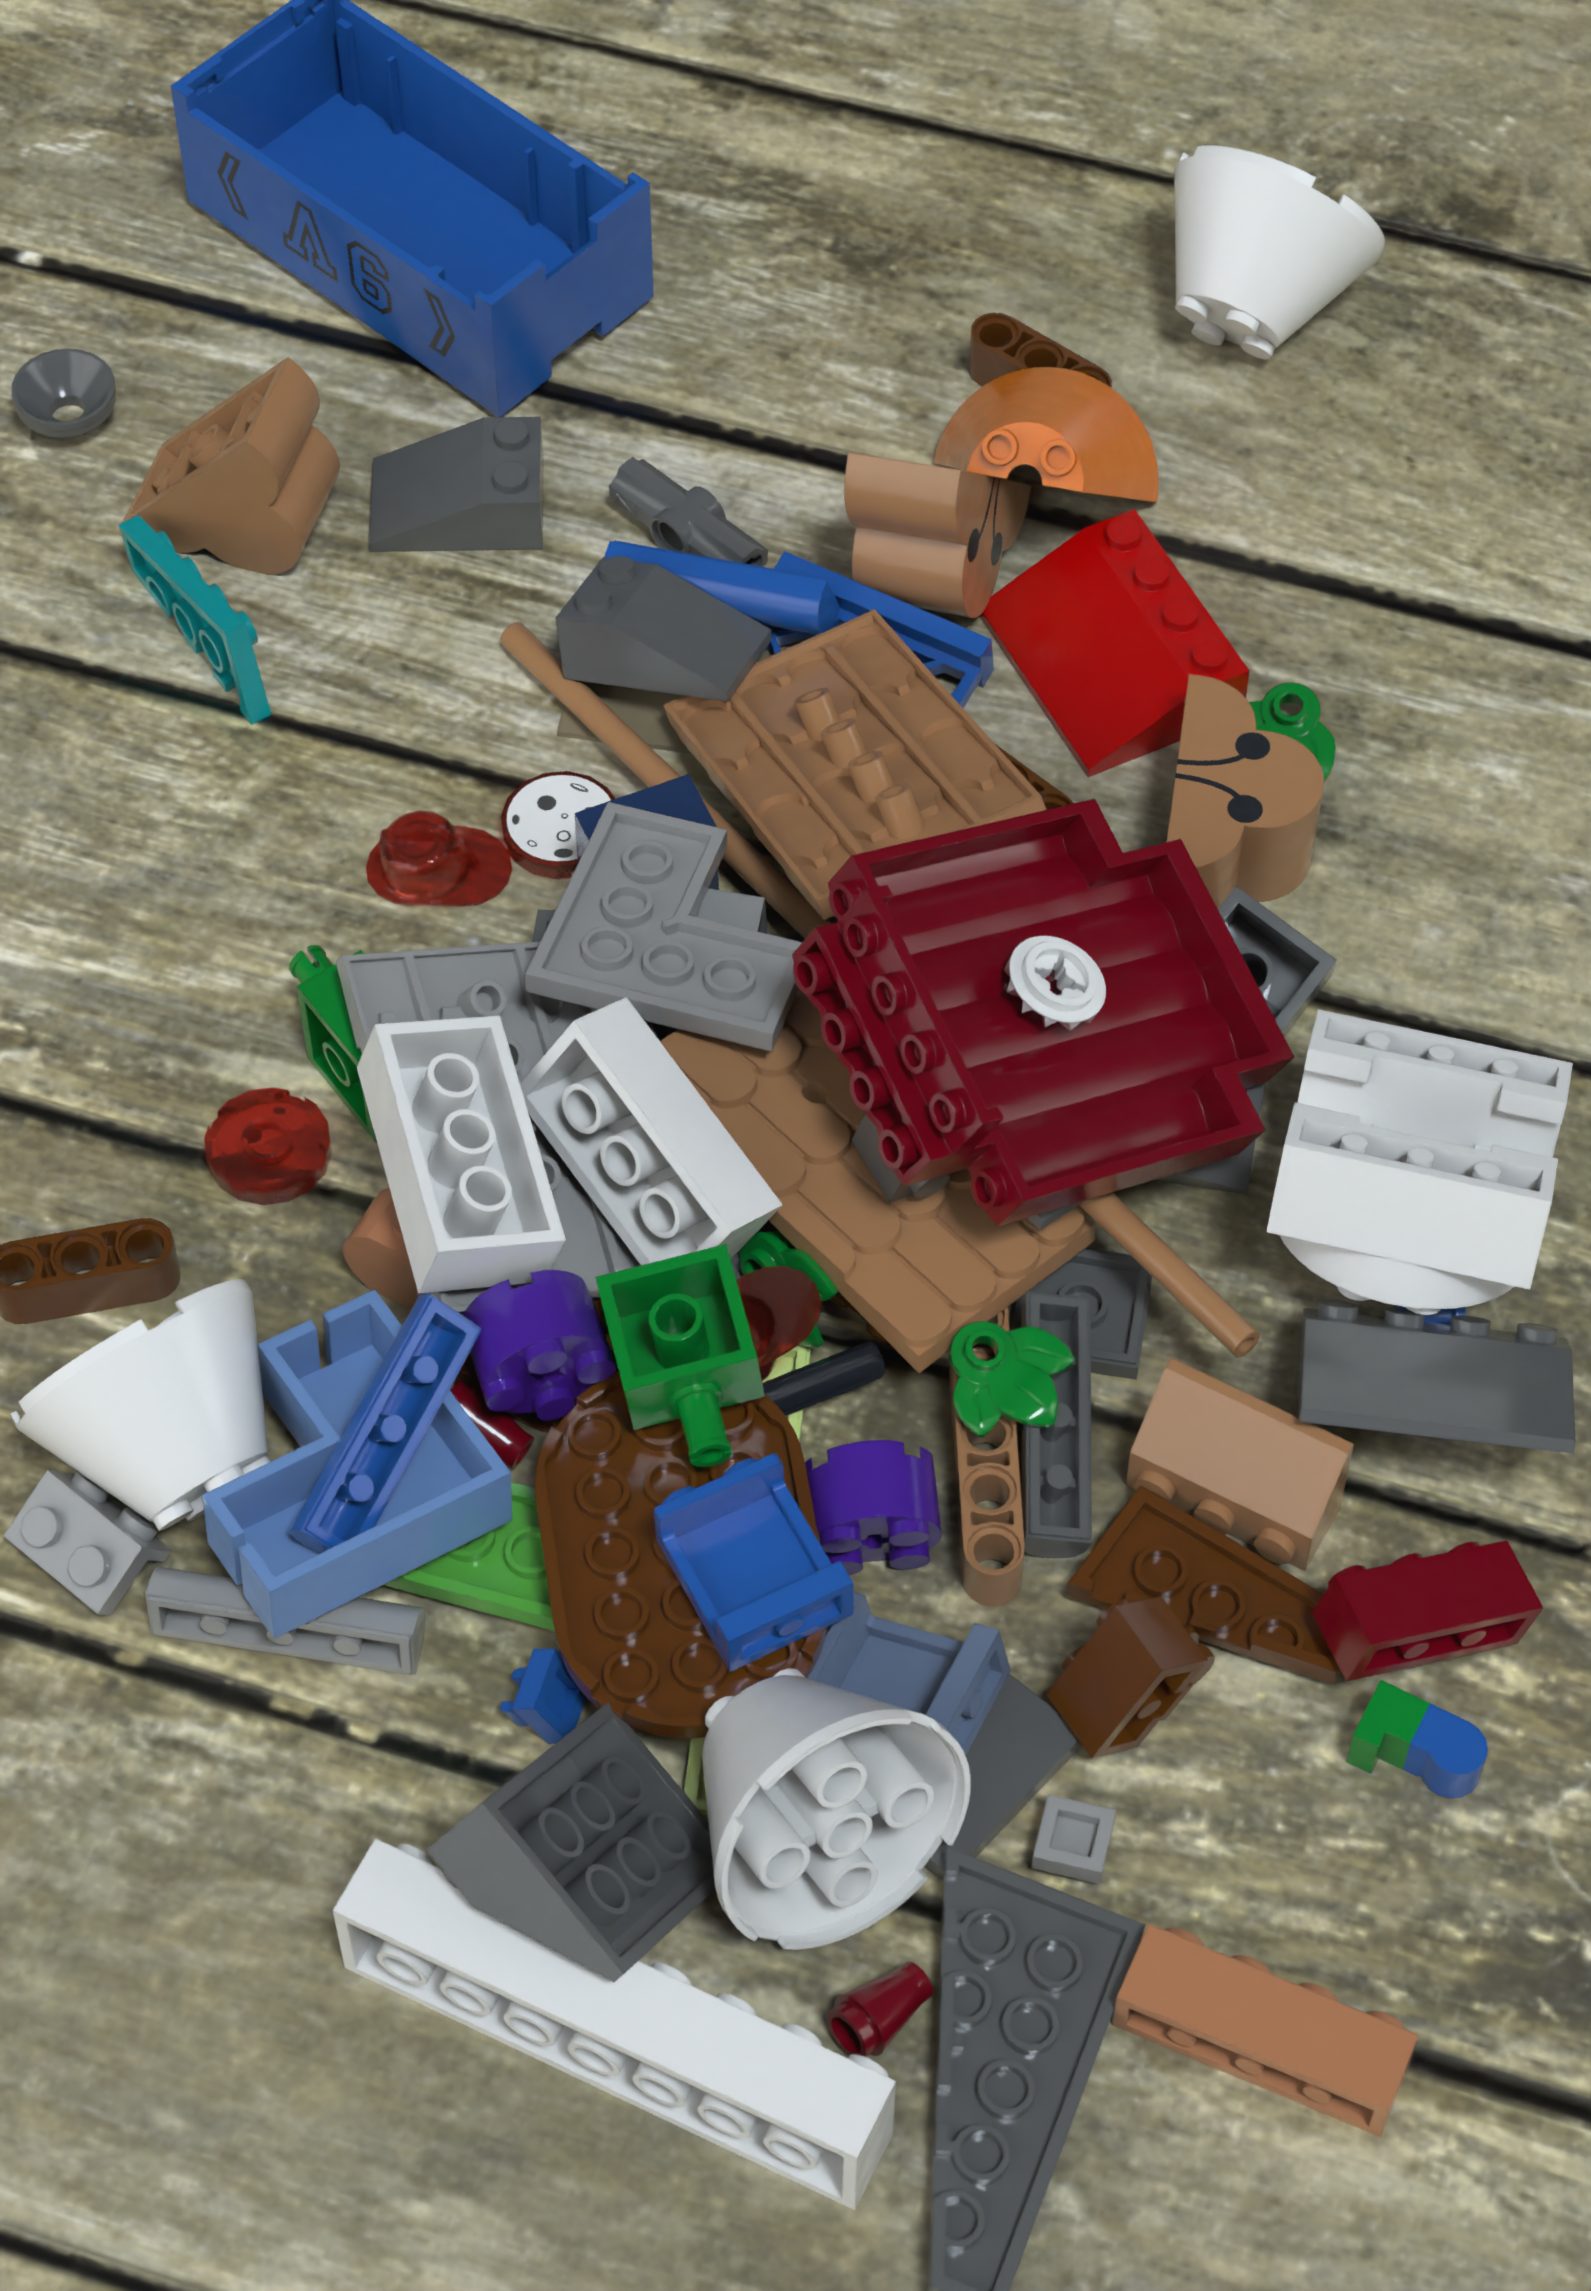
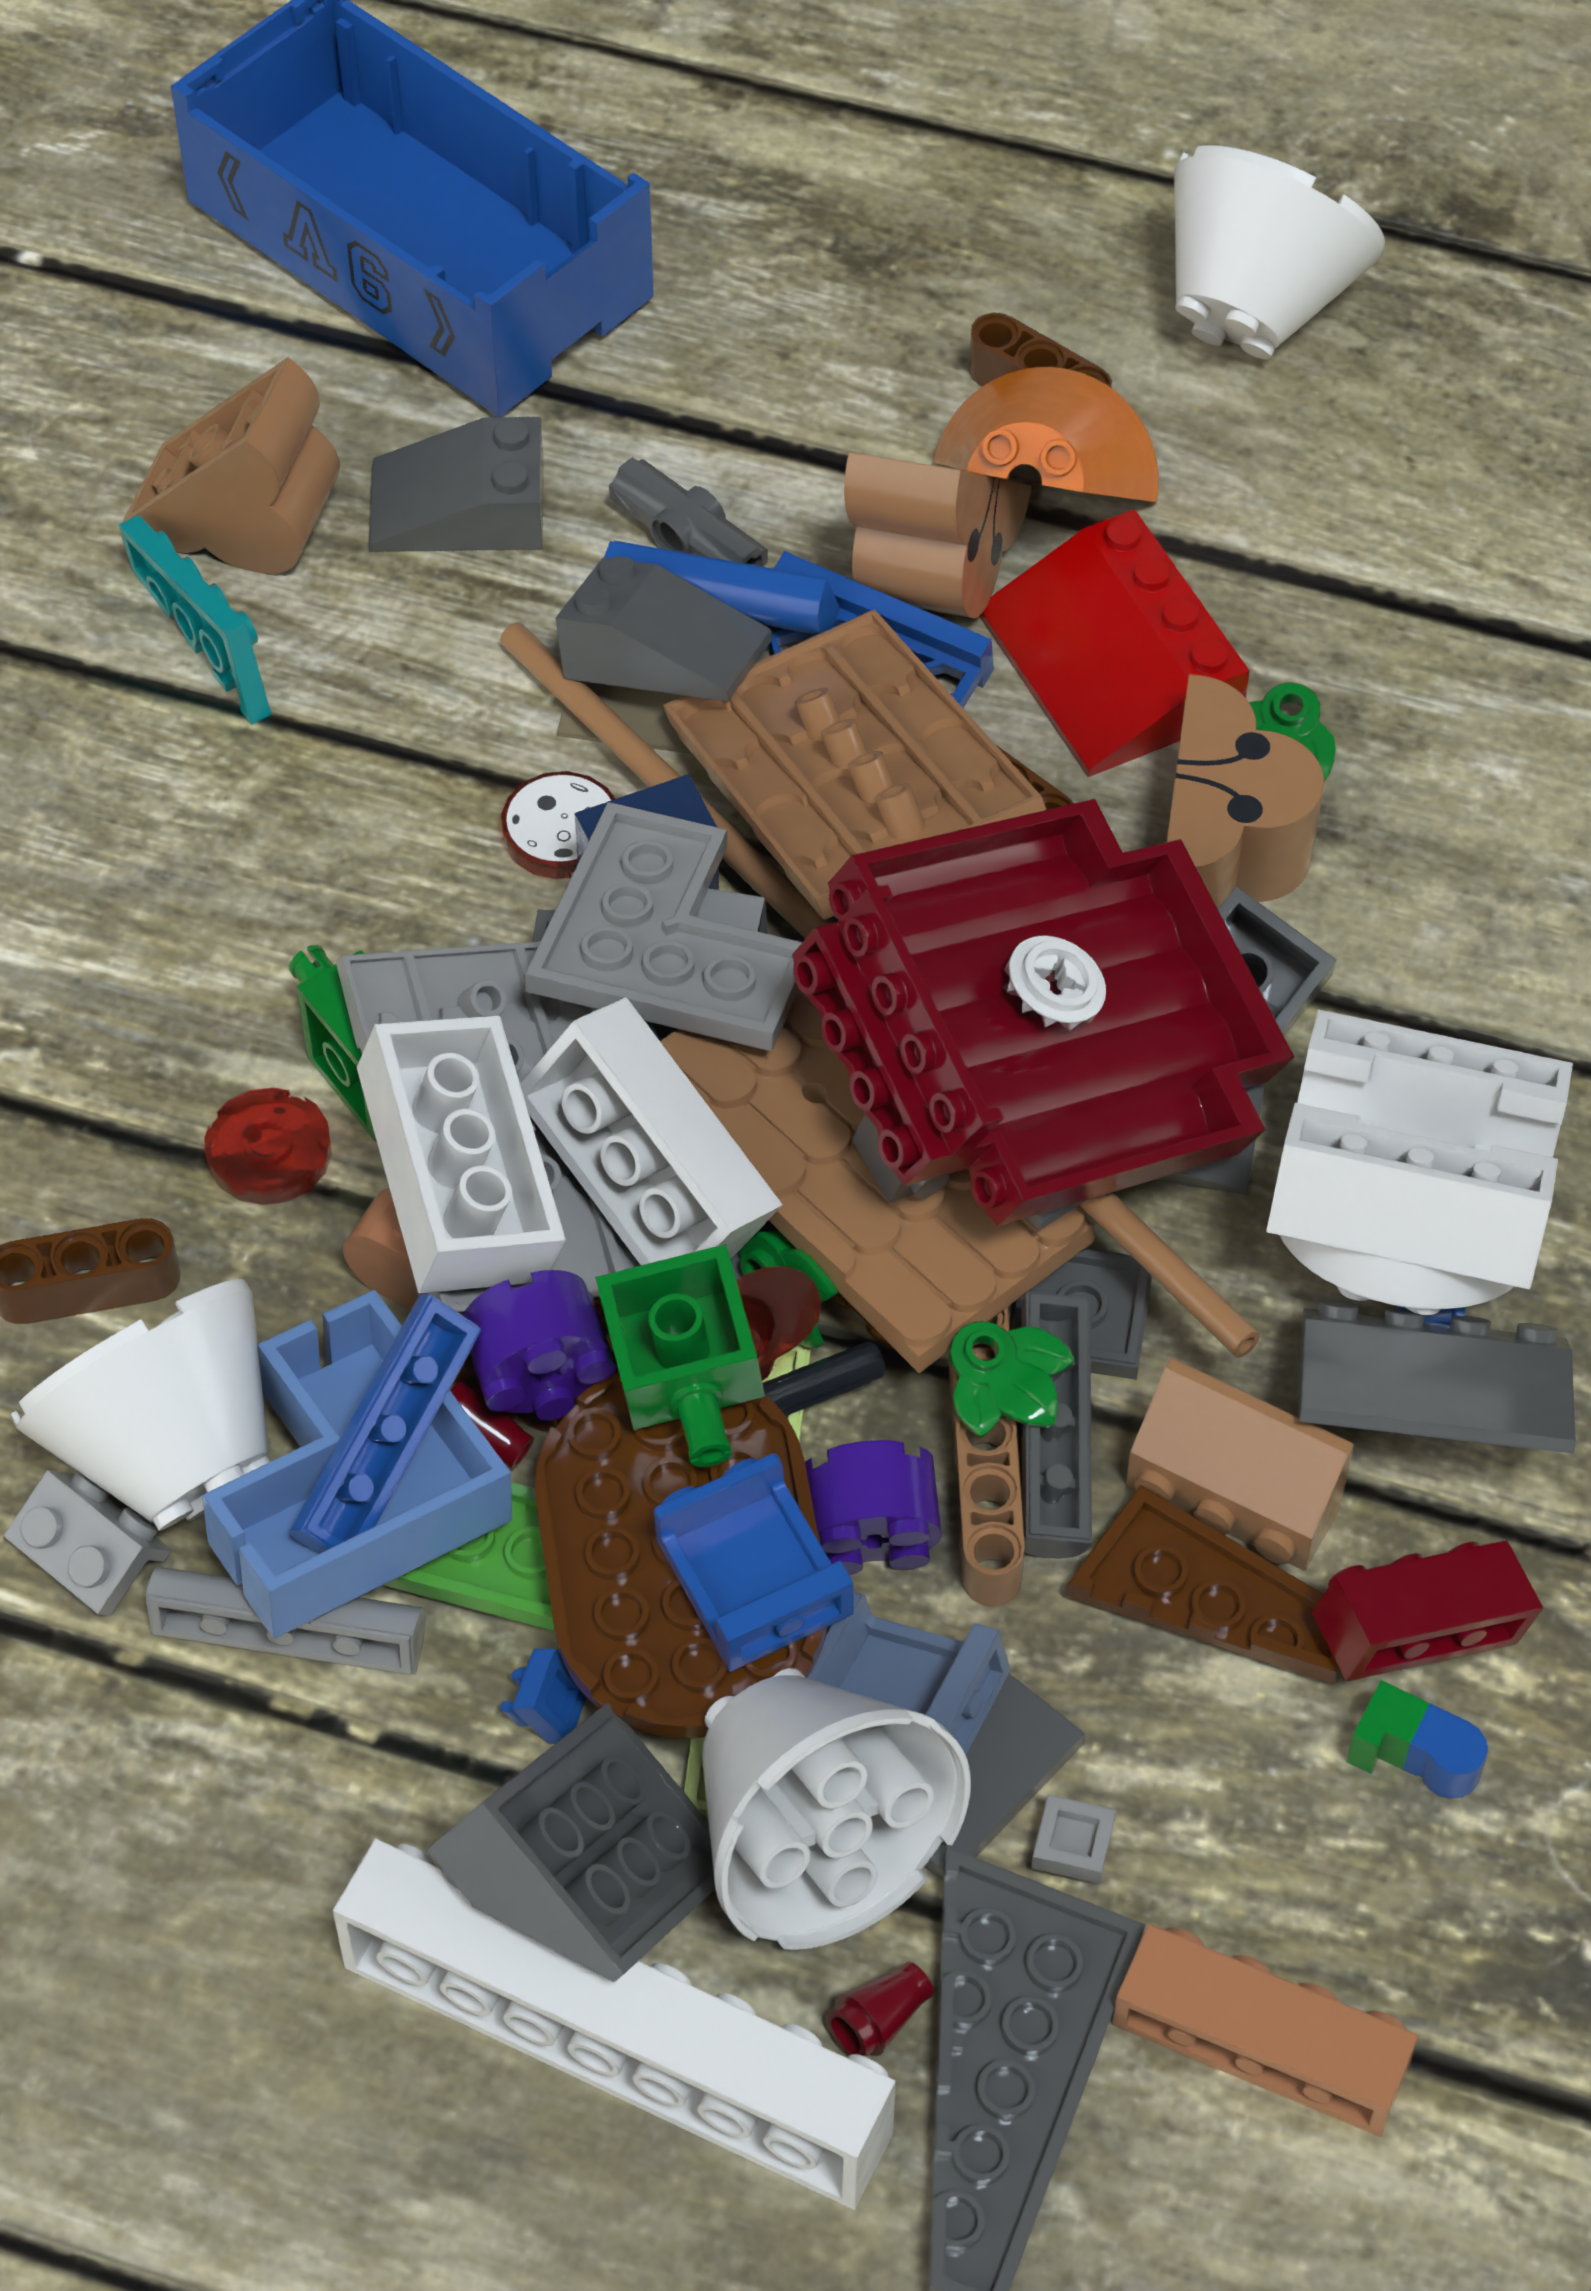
dark grey piece [11,348,116,439] -> none
clear red piece [366,810,513,907] -> none
reddish brown brick [1046,1596,1215,1758] -> none

